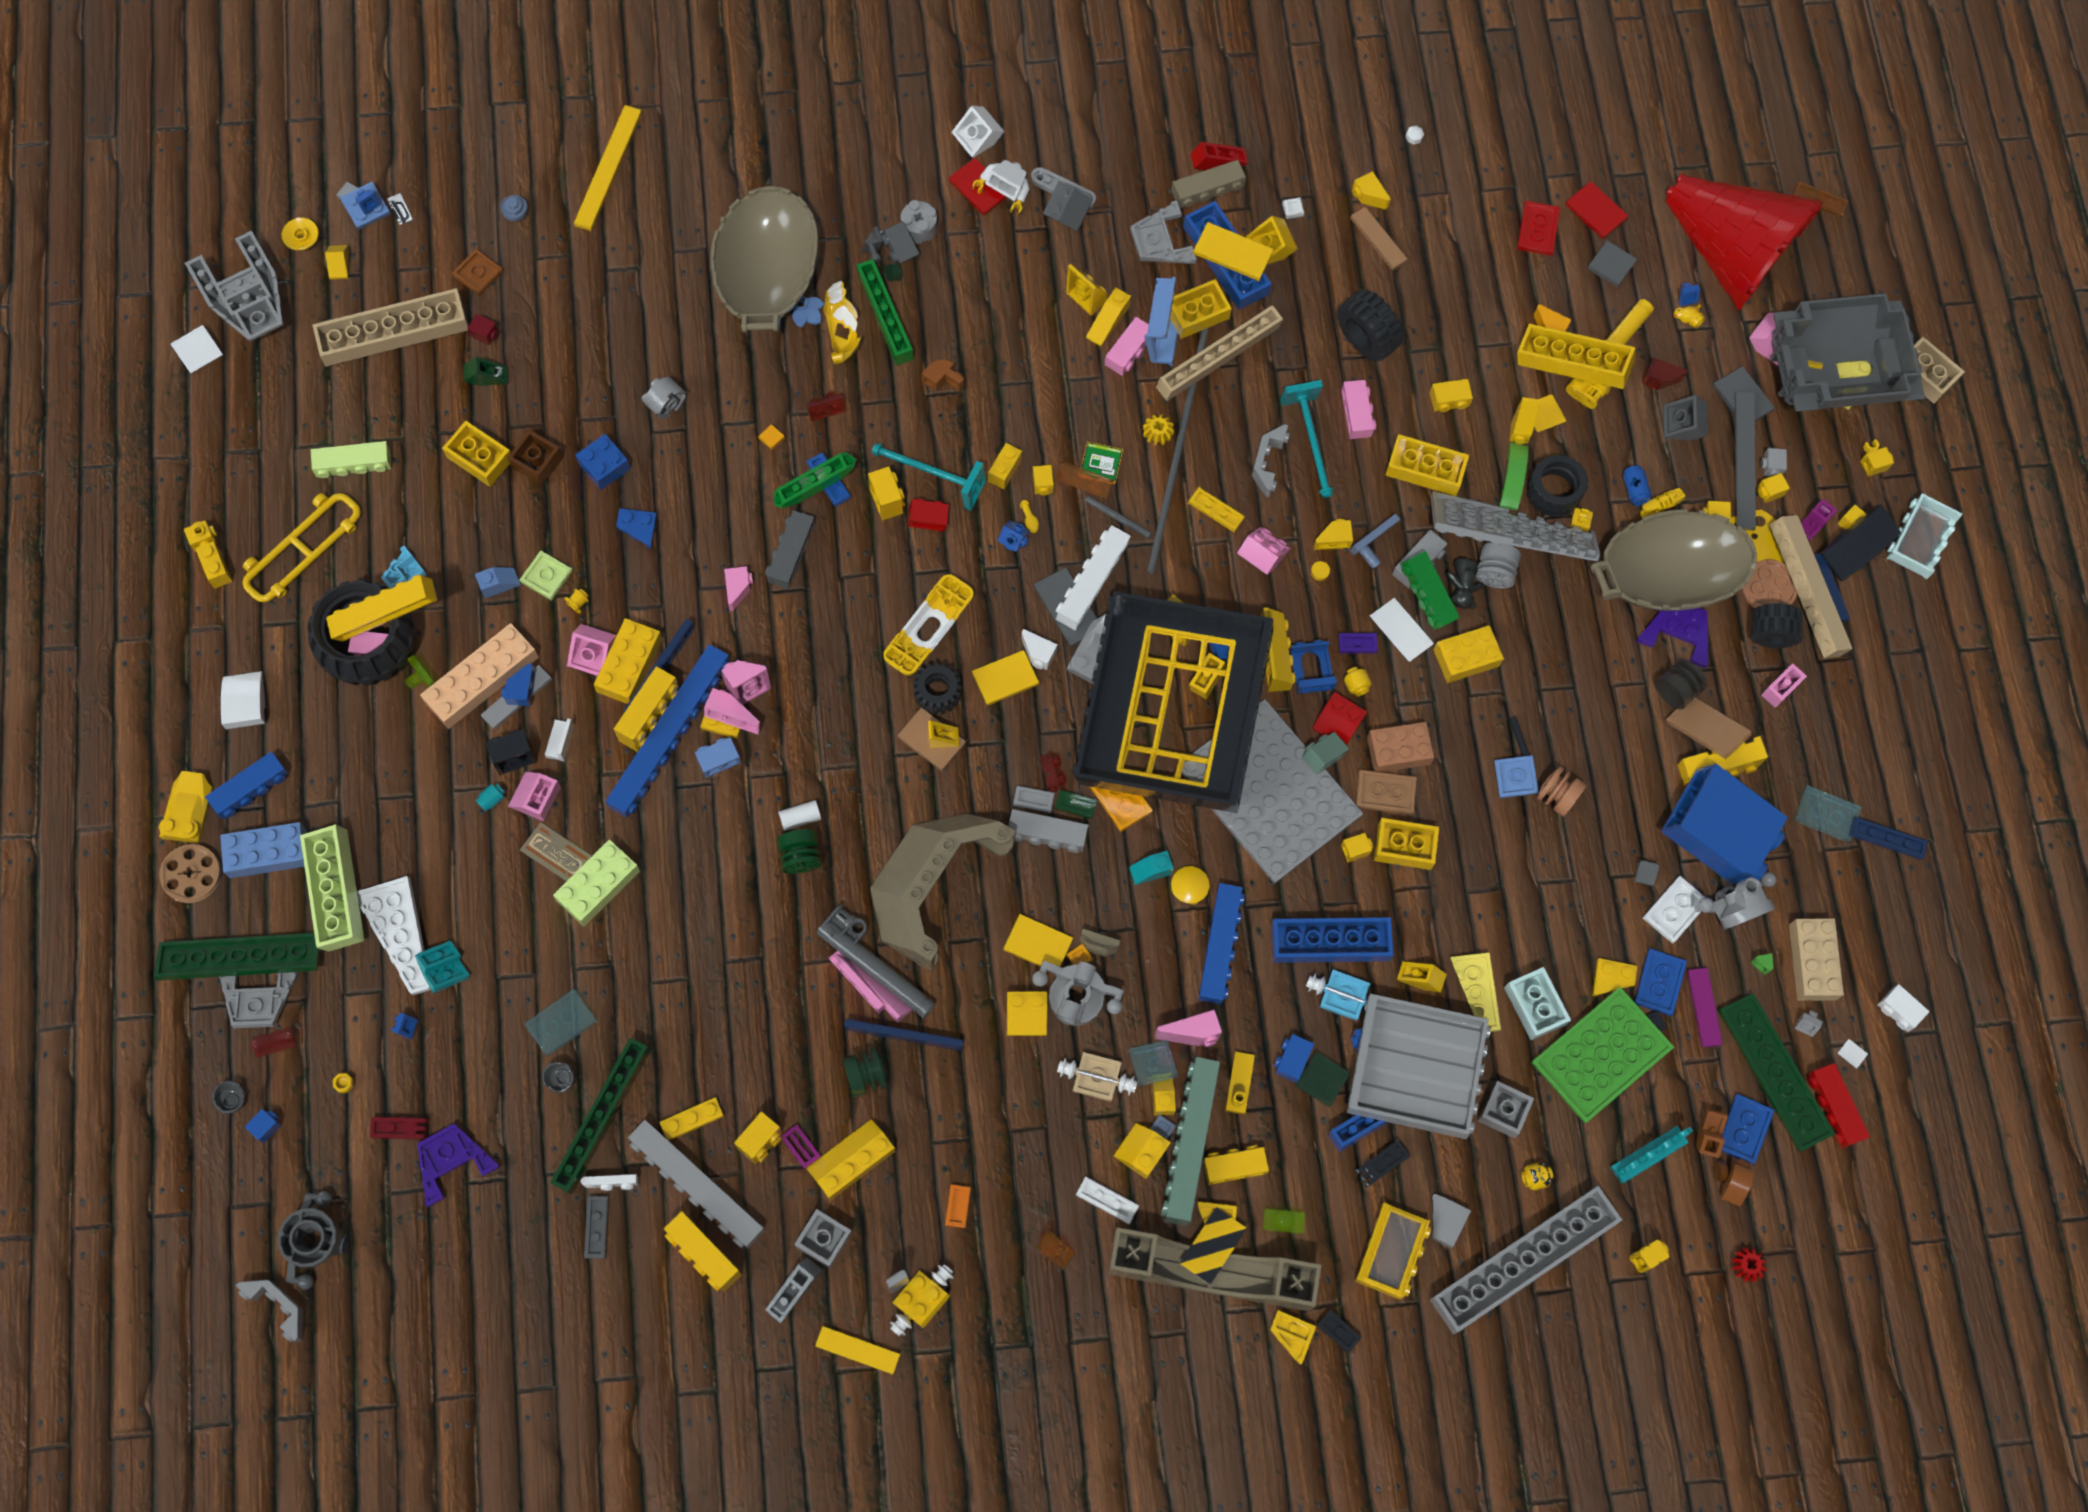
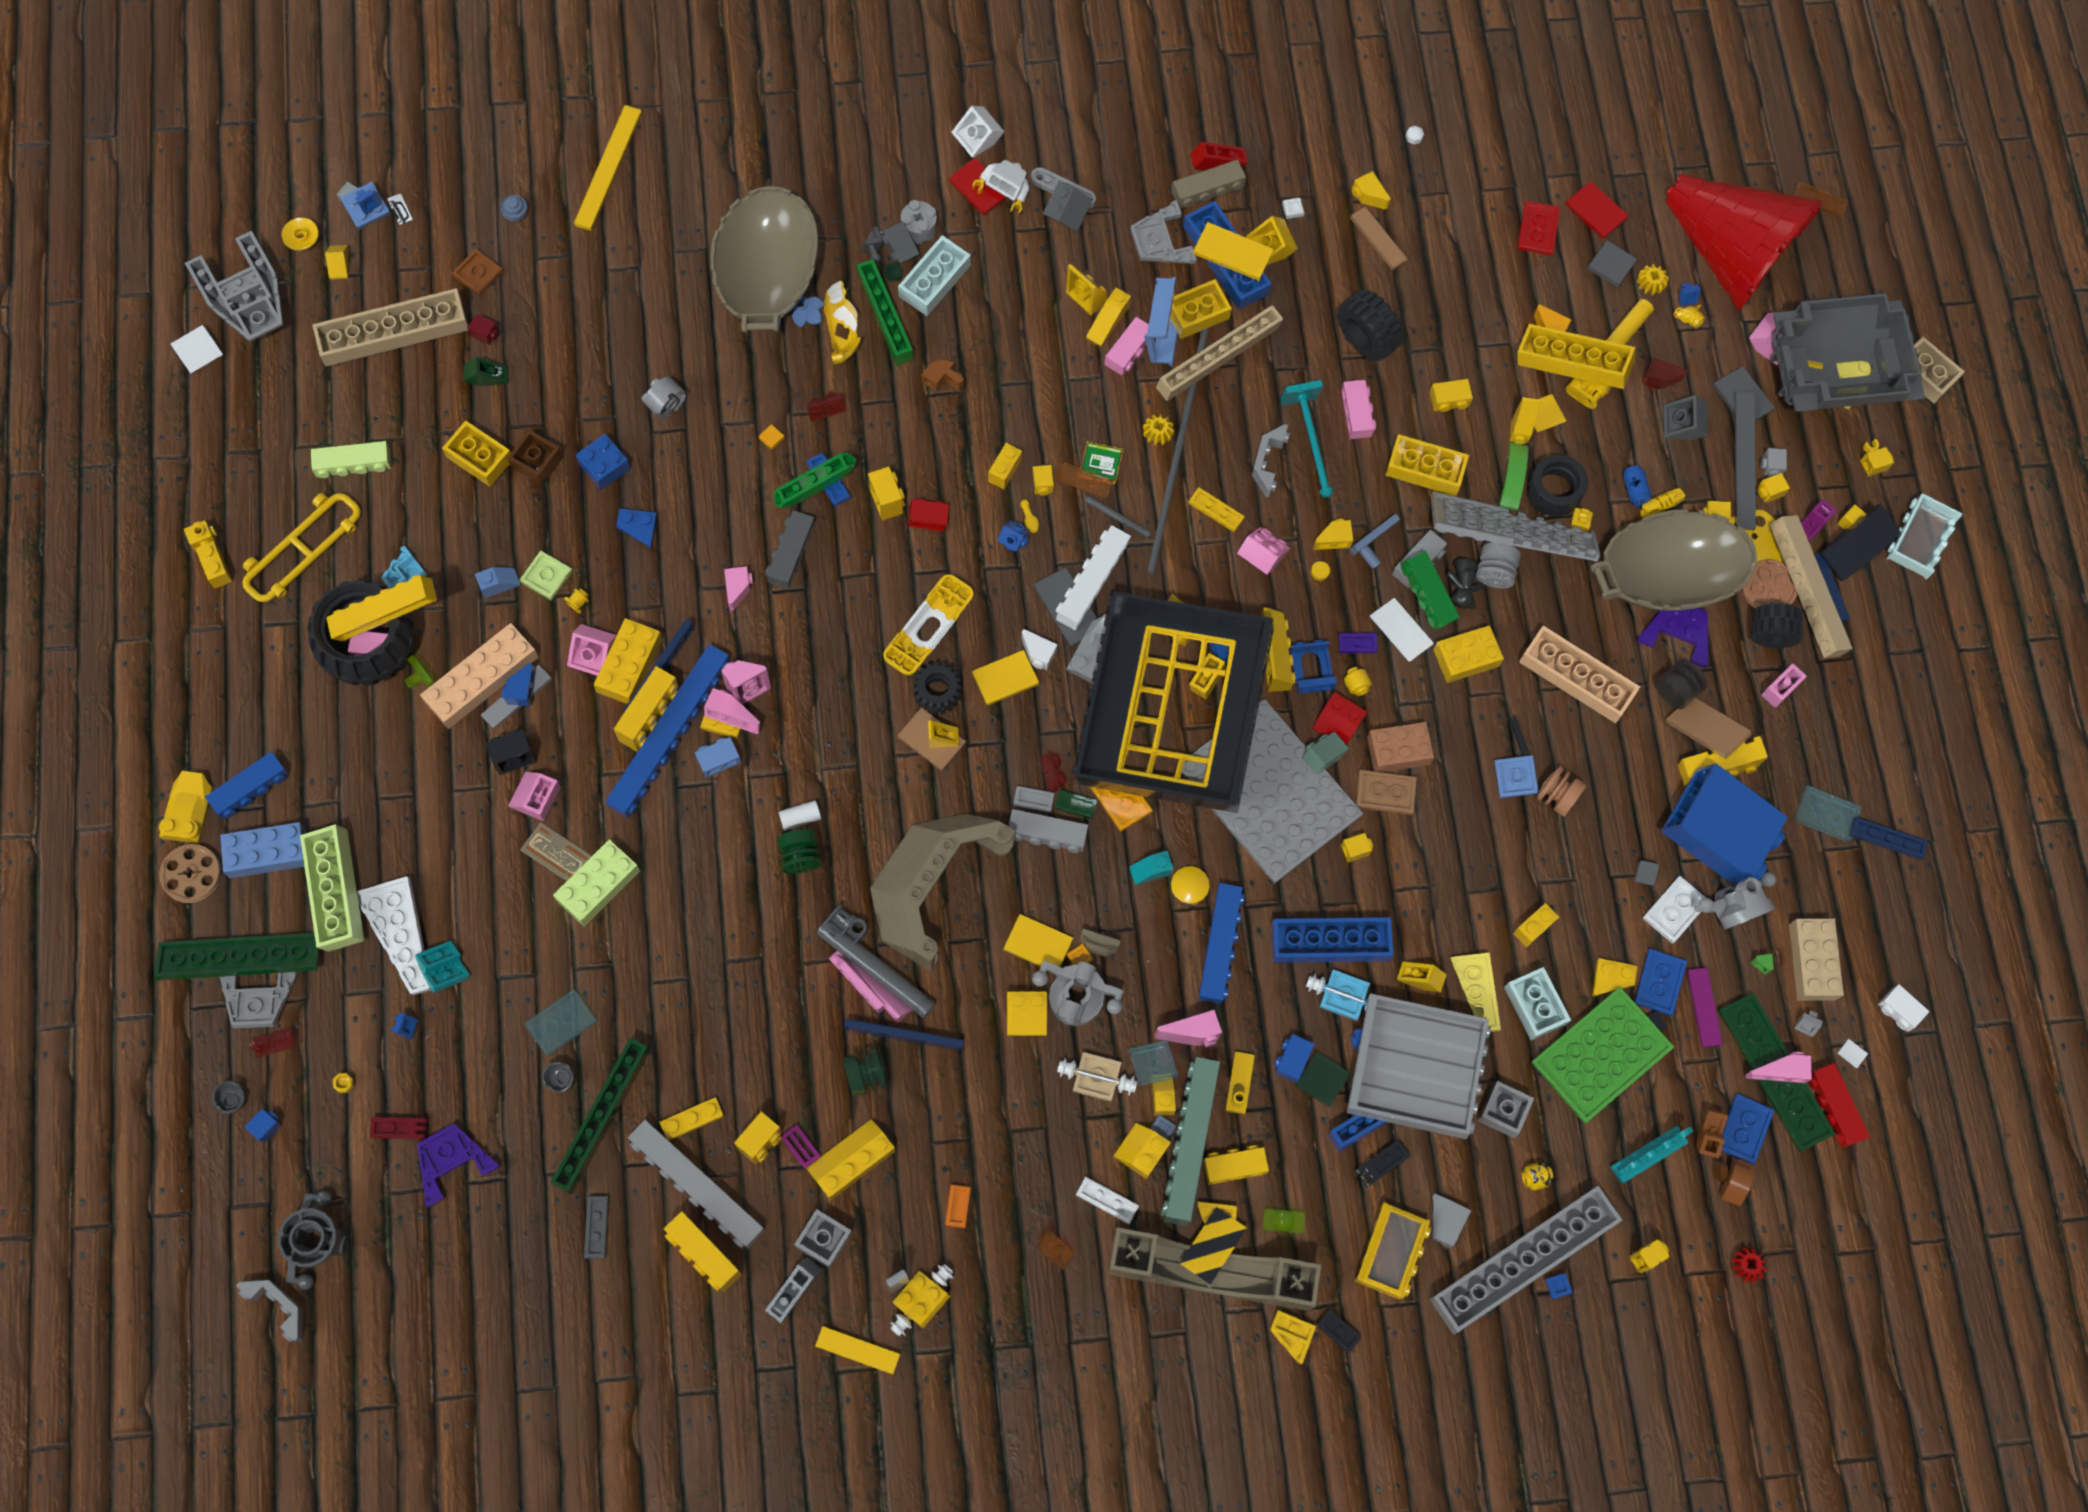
white slope [221,671,266,729] -> none
teal brick [475,783,505,812] -> none
white panel [545,718,575,761] -> none
white hinge [581,1175,639,1191] -> none
teal tile [872,443,987,511] -> none
yellow brick [1374,818,1439,870] -> none
none -> light aqua brick [898,236,971,316]
none -> yellow brick [1513,903,1559,948]
none -> light nougat brick [1519,626,1640,723]
none -> blue plate [1545,1273,1573,1300]
none -> yellow gear [1637,264,1669,296]
none -> bright pink slope [1746,1052,1811,1083]

